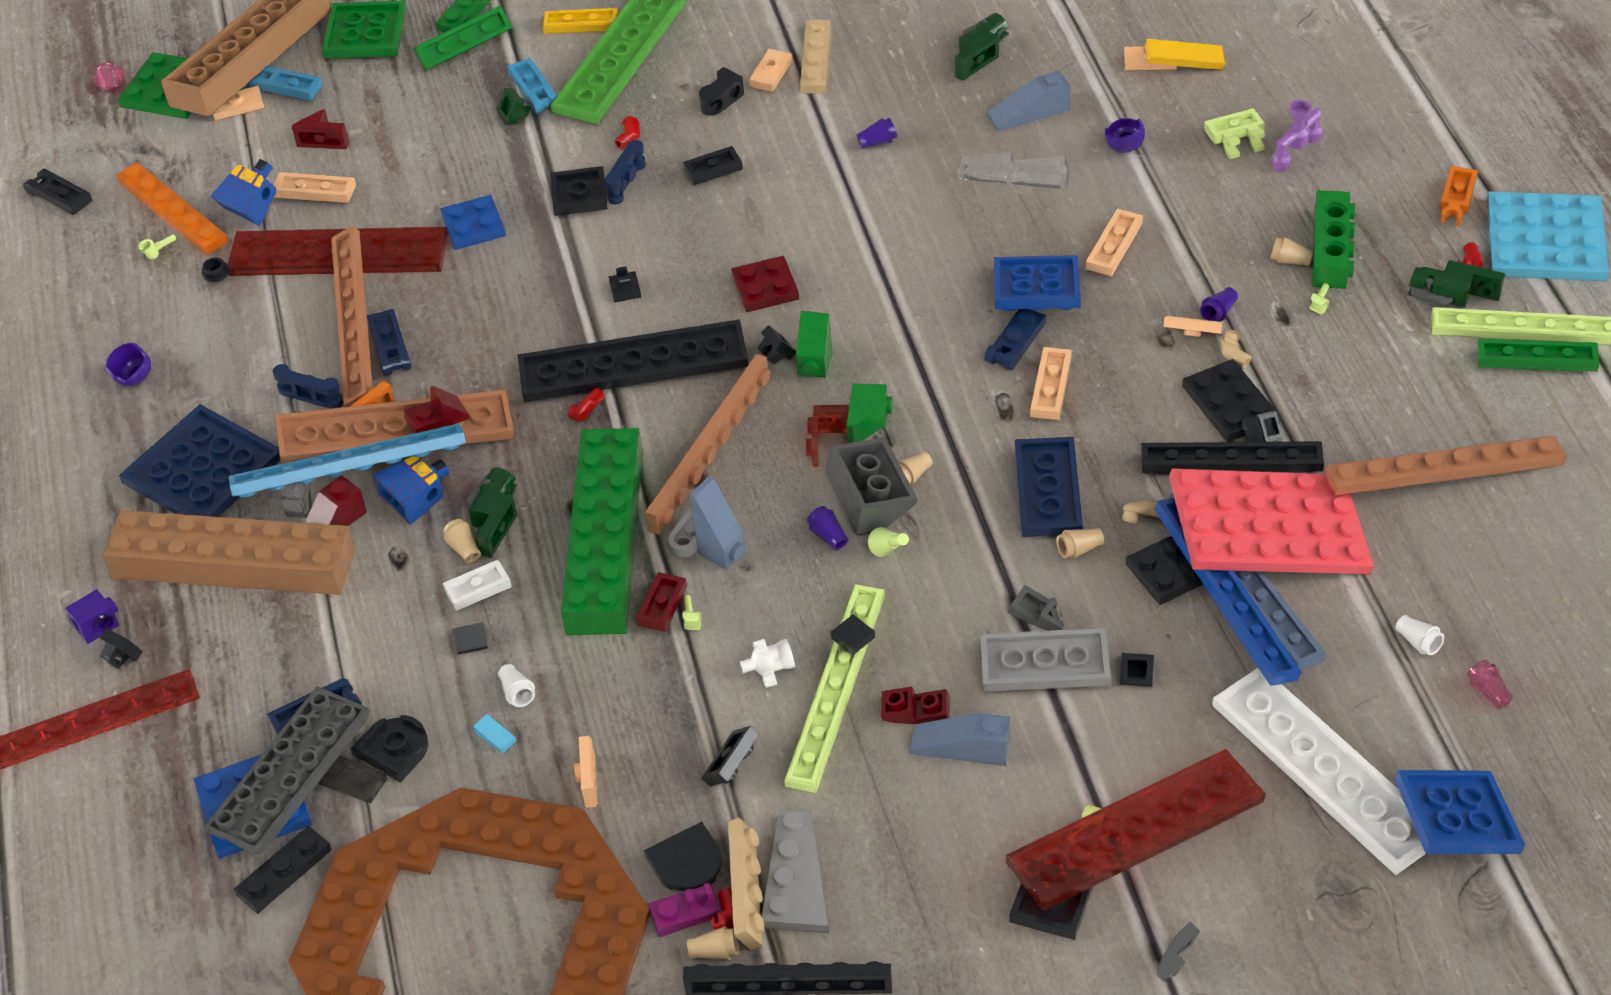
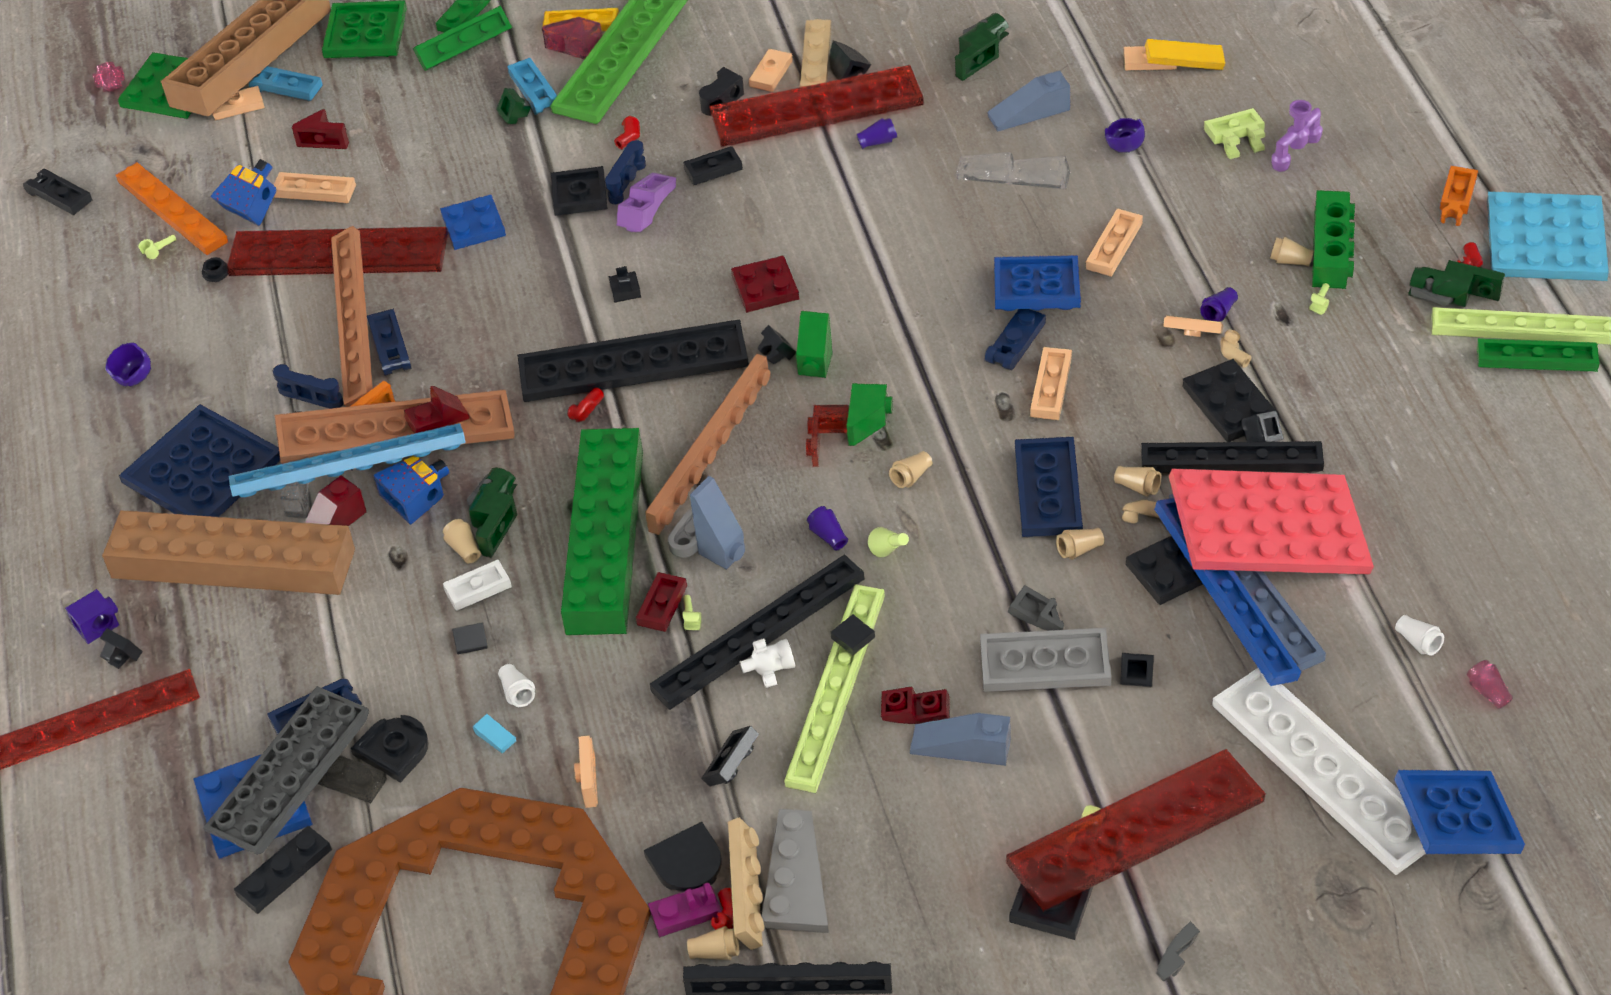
dark grey slope [826,437,918,534] -> none
nougat plate [1325,435,1566,495] -> none
none -> clear pink slope [542,17,602,60]
none -> medium lavender slope [617,172,676,232]
none -> black plate [650,554,865,710]
none -> clear red plate [709,65,924,147]
none -> black brick [829,40,871,82]
none -> tan cone [1114,466,1161,496]

